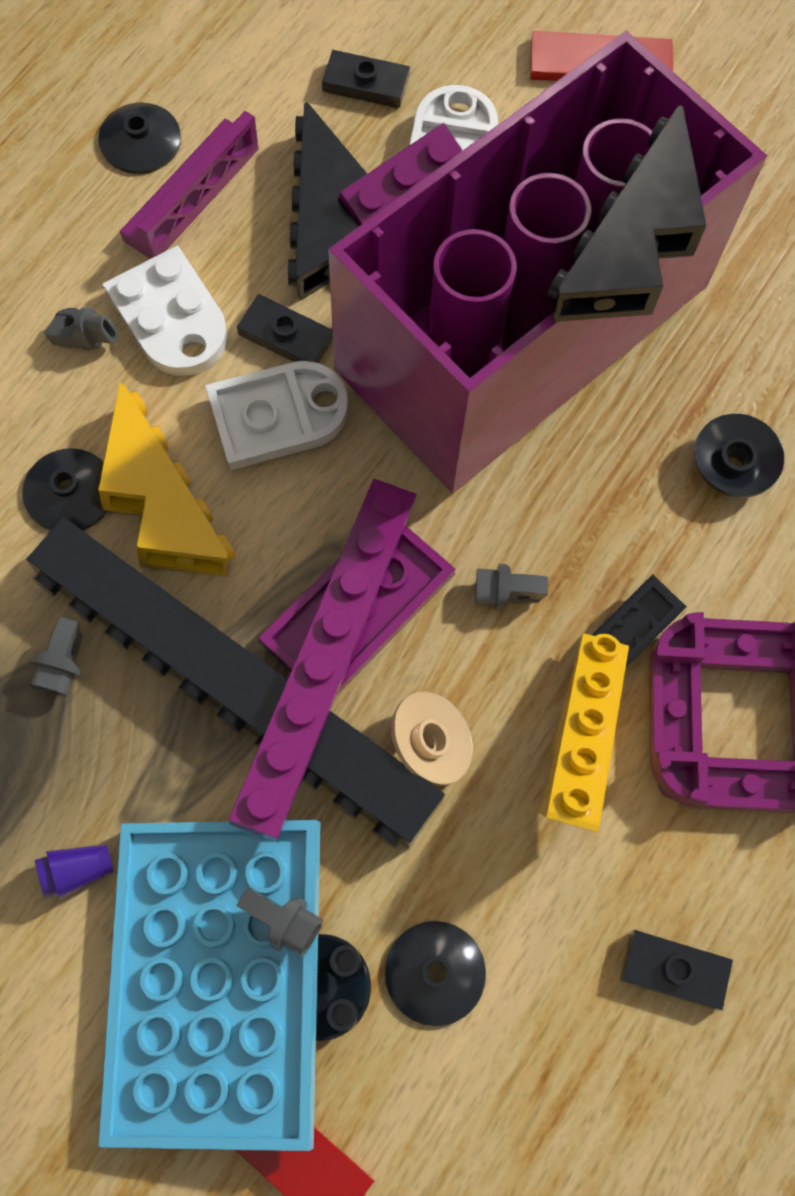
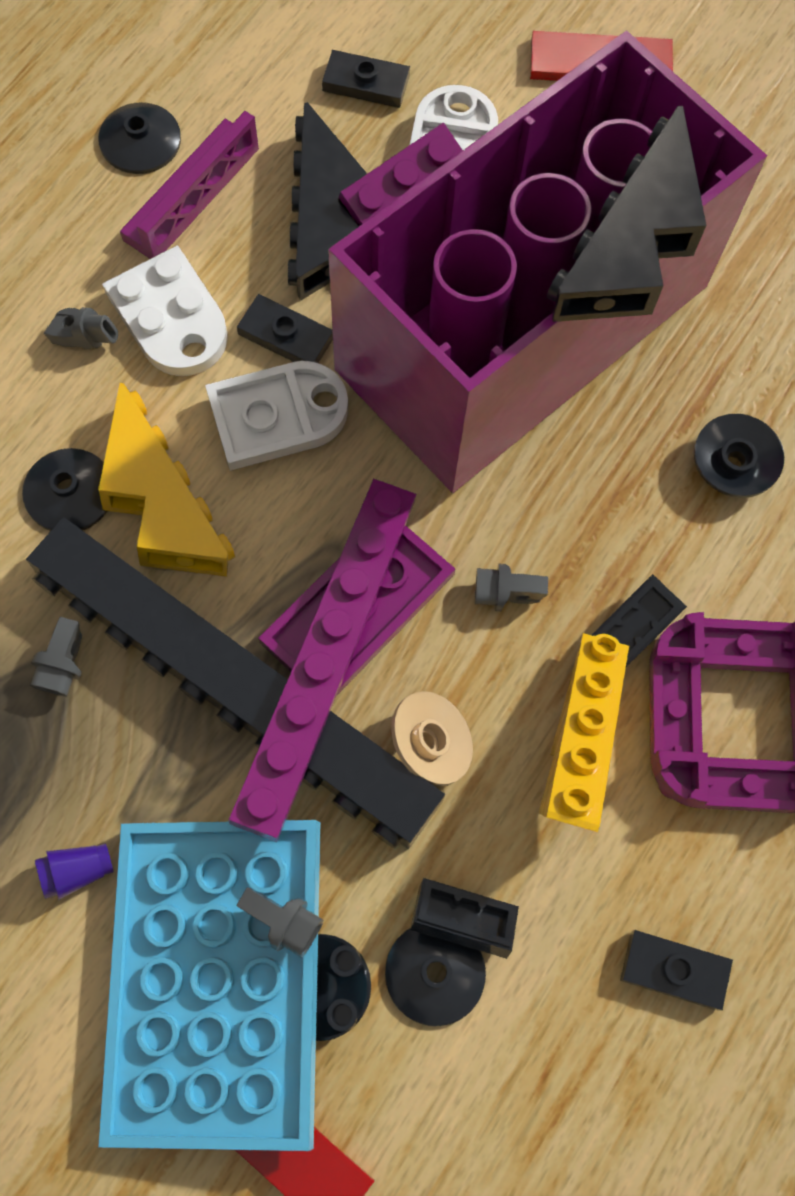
none -> black plate [410,878,519,959]

